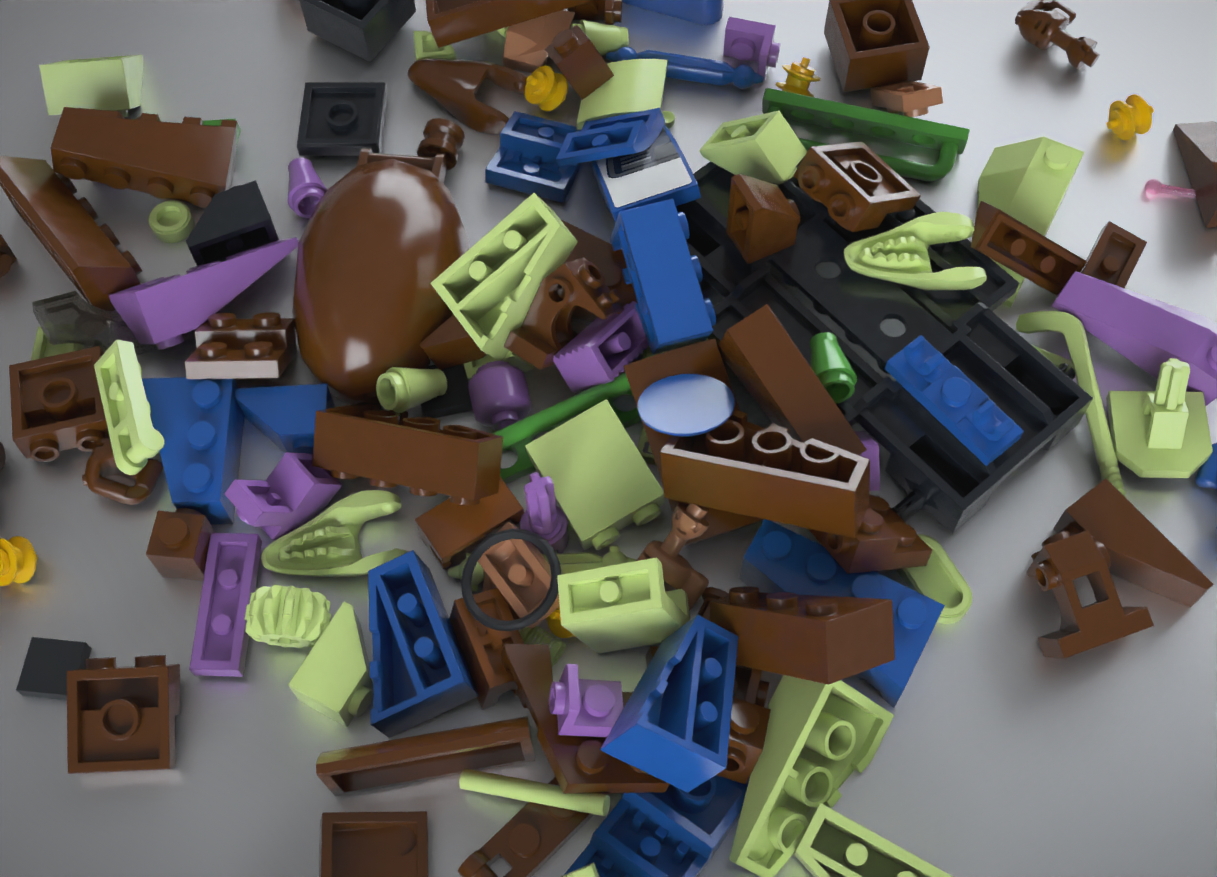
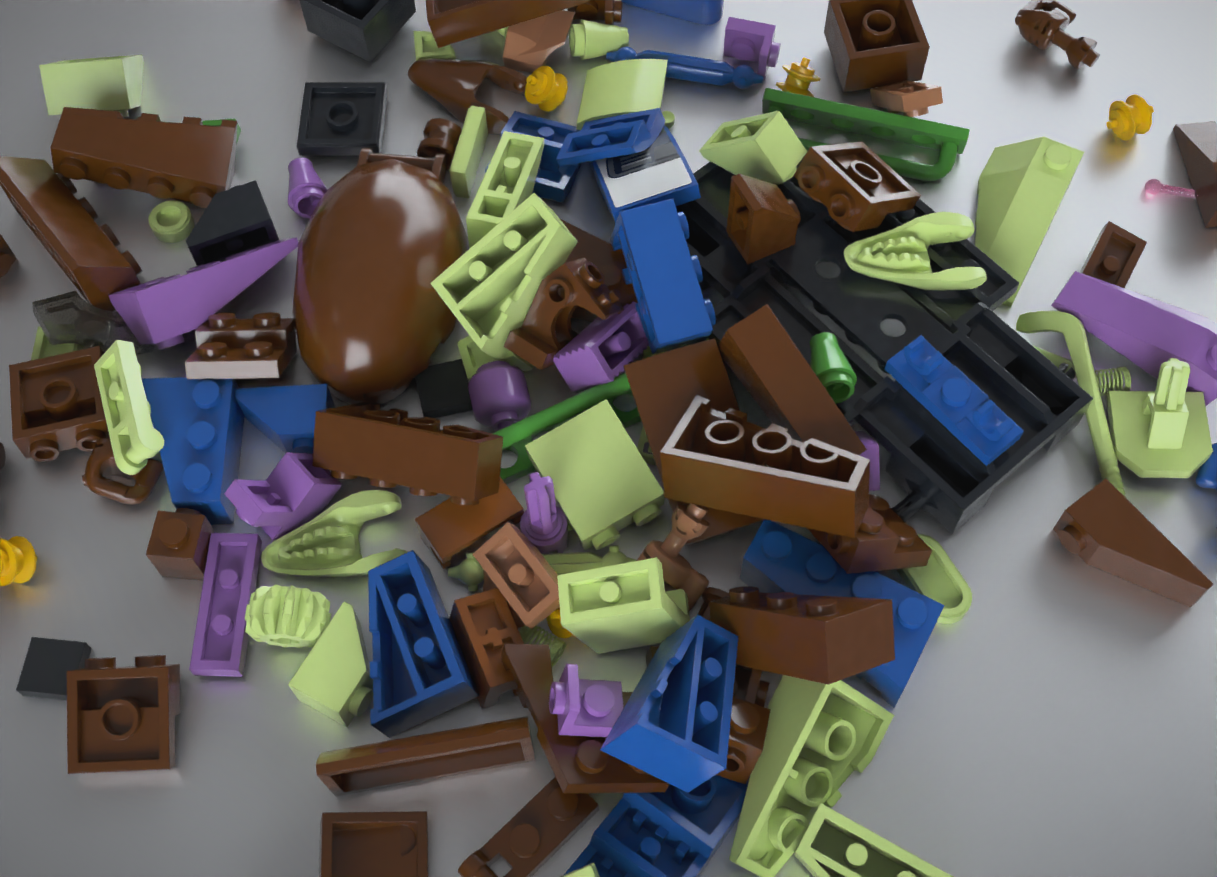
yellowish green cone [376,367,447,413] -> none
reddish brown slope [419,315,486,370] -> none
yellowish green bar [459,768,610,816] -> none
black tyre [461,529,561,631] -> none
reddish brown brick [545,24,614,100] -> none
piece [637,374,735,437] -> none
reddish brown slope [971,201,1087,296] -> none
reddish brown tile [1027,530,1154,658] -> none
none -> yellowish green tile [449,106,488,199]
none -> yellowish green slope [466,131,544,249]
none -> yellowish green piece [1094,366,1131,396]

